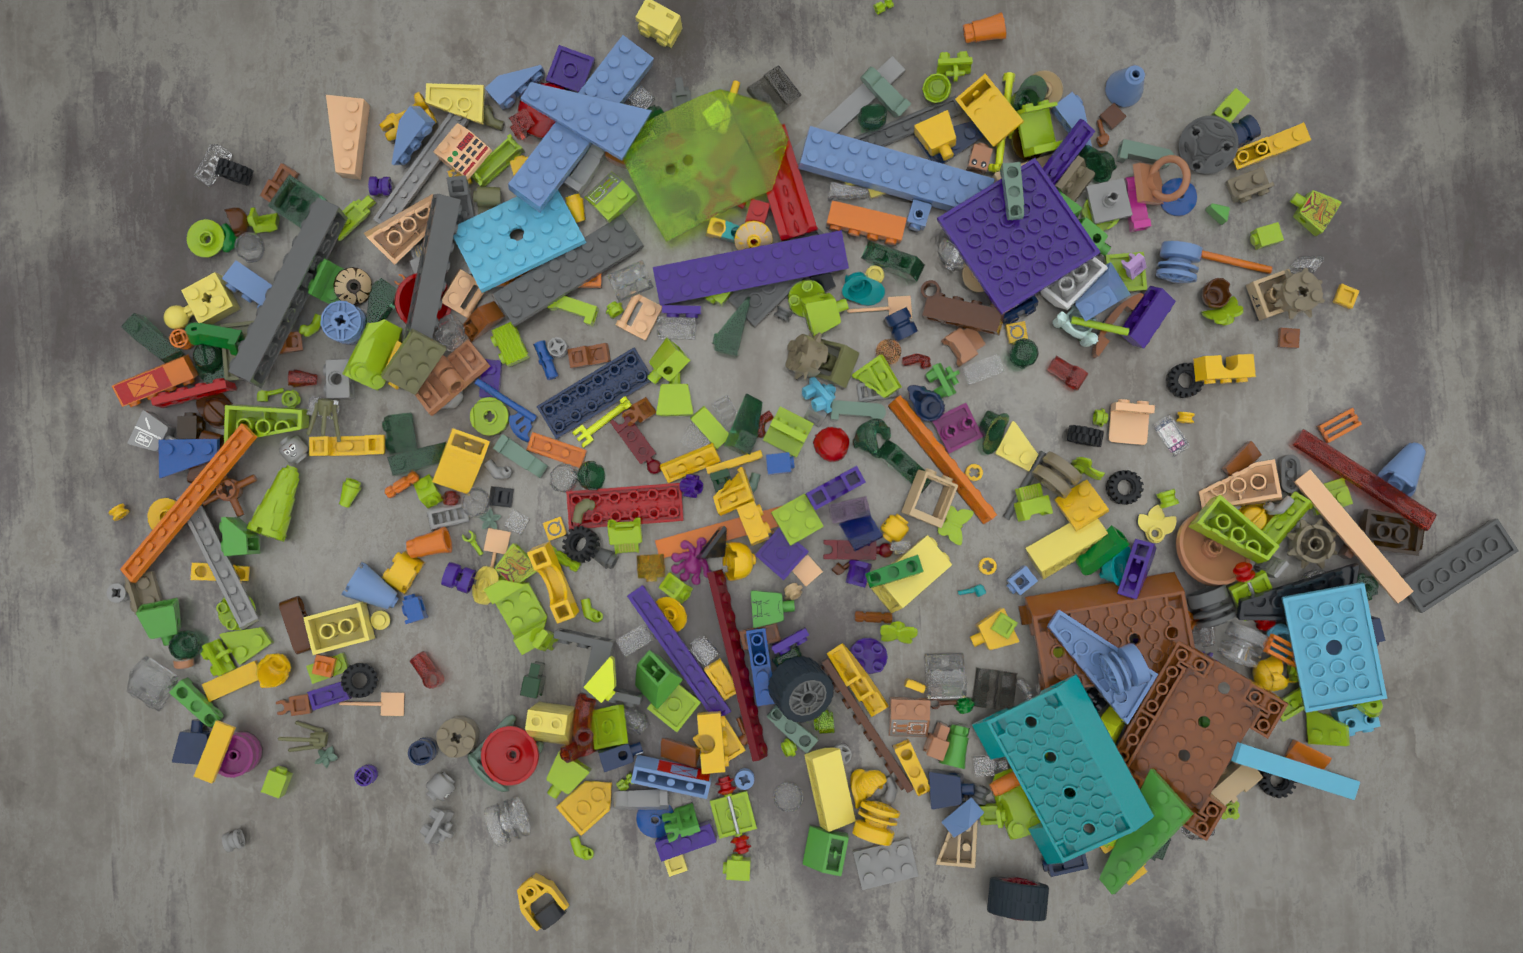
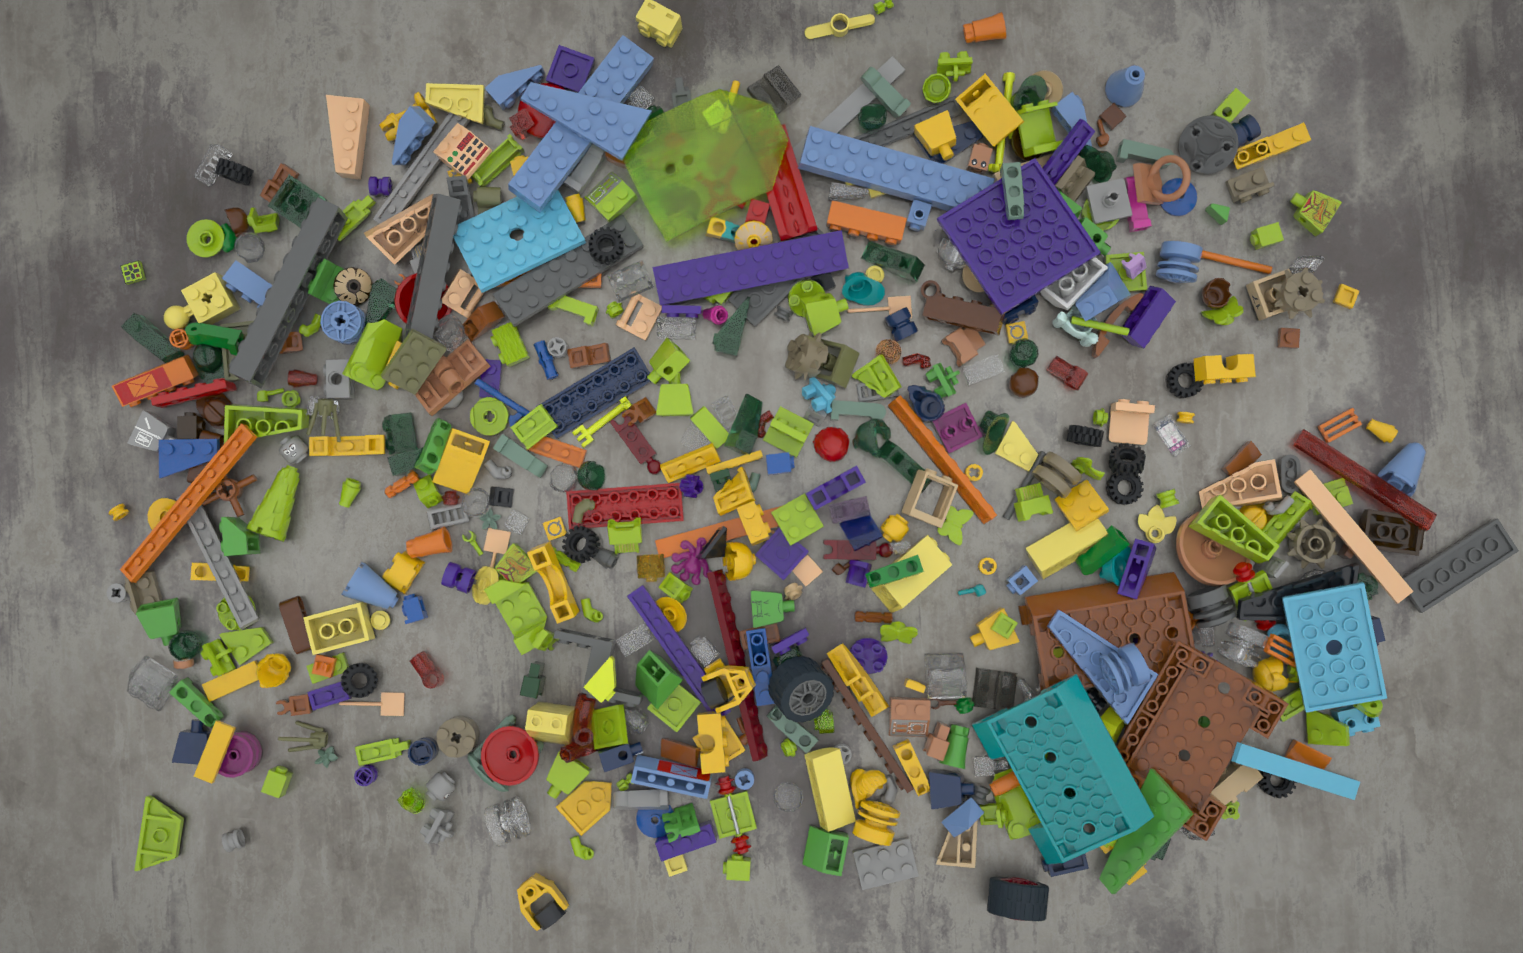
none -> tile [120,260,146,285]
none -> lime wing [134,795,184,871]
none -> lime hinge [355,738,411,766]
none -> clear neon green plate [397,787,425,814]
none -> bright green leg [414,418,451,475]
none -> lime plate [510,404,558,450]
none -> black tyre [588,227,624,265]
none -> yellow piece [701,665,756,713]
none -> dark pink cone [702,305,728,325]
none -> light yellow piece [804,13,875,39]
none -> reddish brown hair [1009,368,1039,398]
none -> black tyre [1109,443,1146,478]
none -> yellow cone [1366,419,1398,443]

